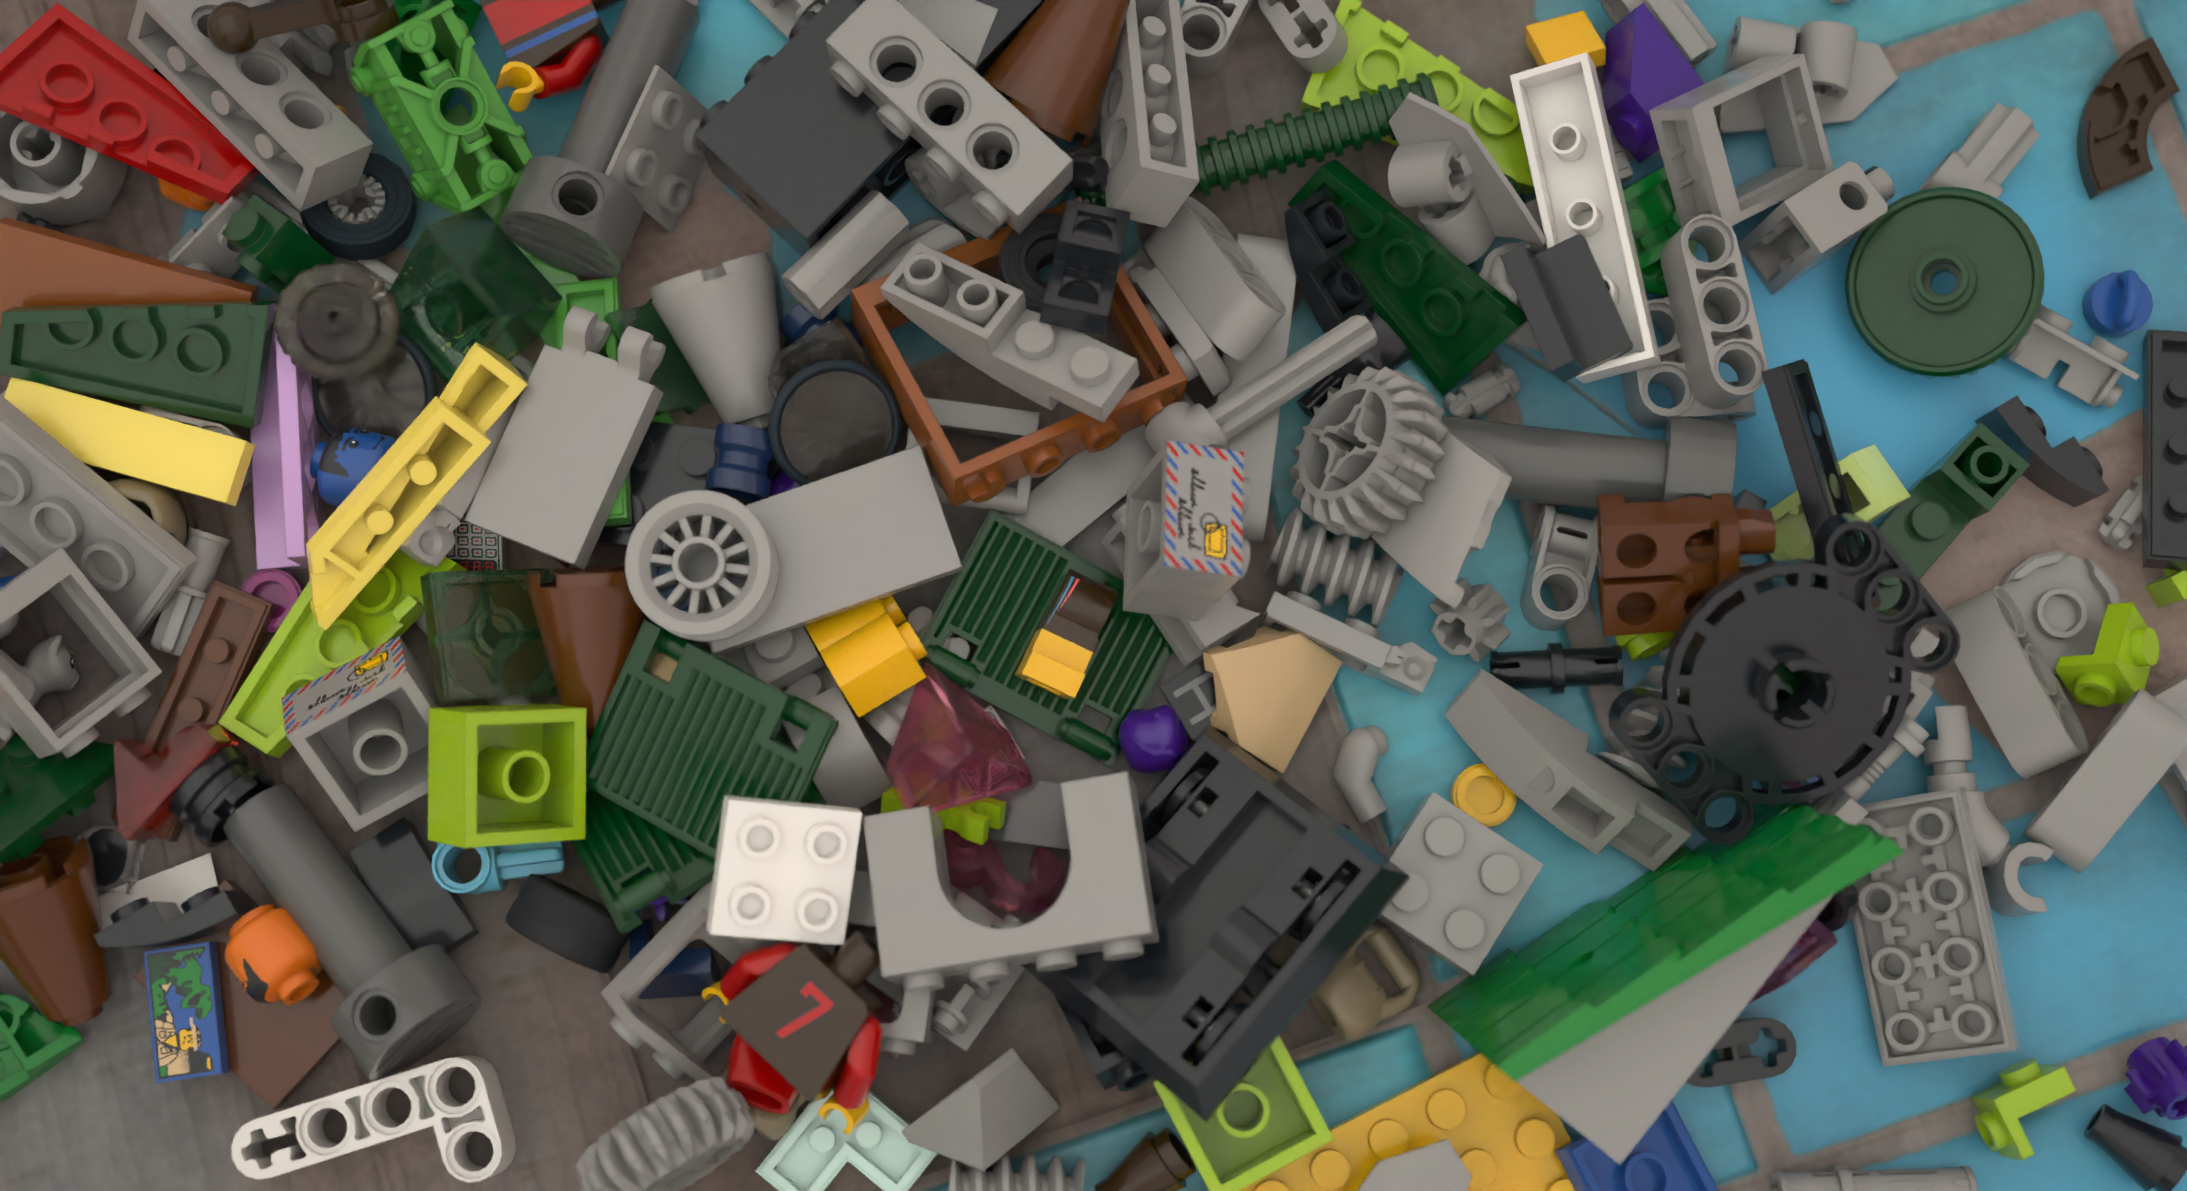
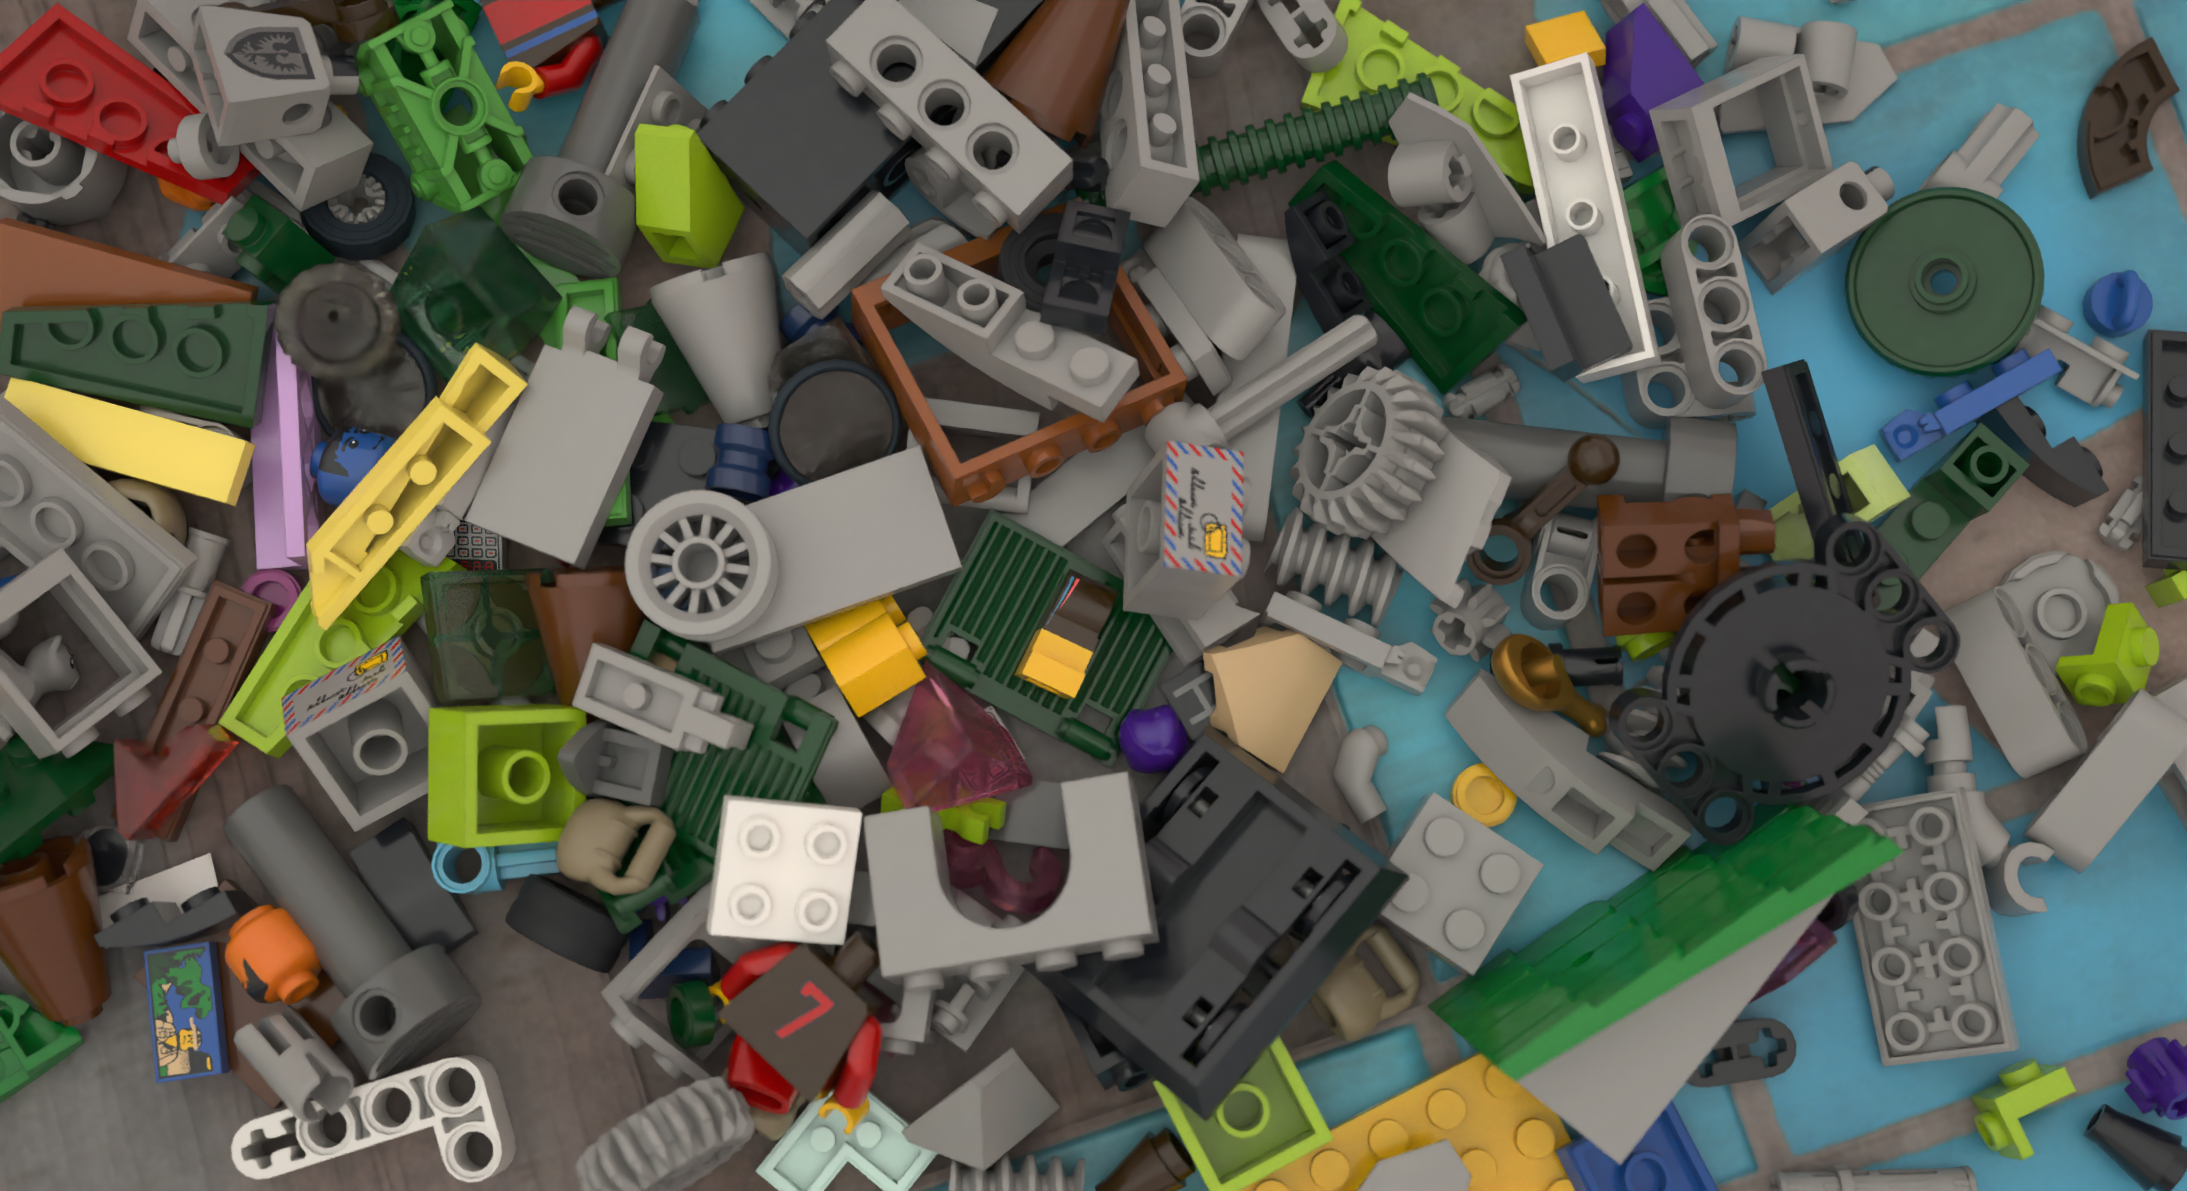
black wheel [168,745,274,848] -> none
none -> light grey tile [167,113,240,180]
none -> light grey torso [189,5,359,146]
none -> light grey arm [234,1005,354,1122]
none -> dark tan piece [556,797,677,895]
none -> dark grey tile [558,719,674,806]
none -> light grey hinge [572,643,754,754]
none -> lime slope [635,123,745,269]
none -> dark green tile [667,979,716,1049]
none -> dark brown piece [1466,434,1620,585]
none -> pearl gold piece [1491,633,1608,738]
none -> blue hinge [1878,348,2062,463]

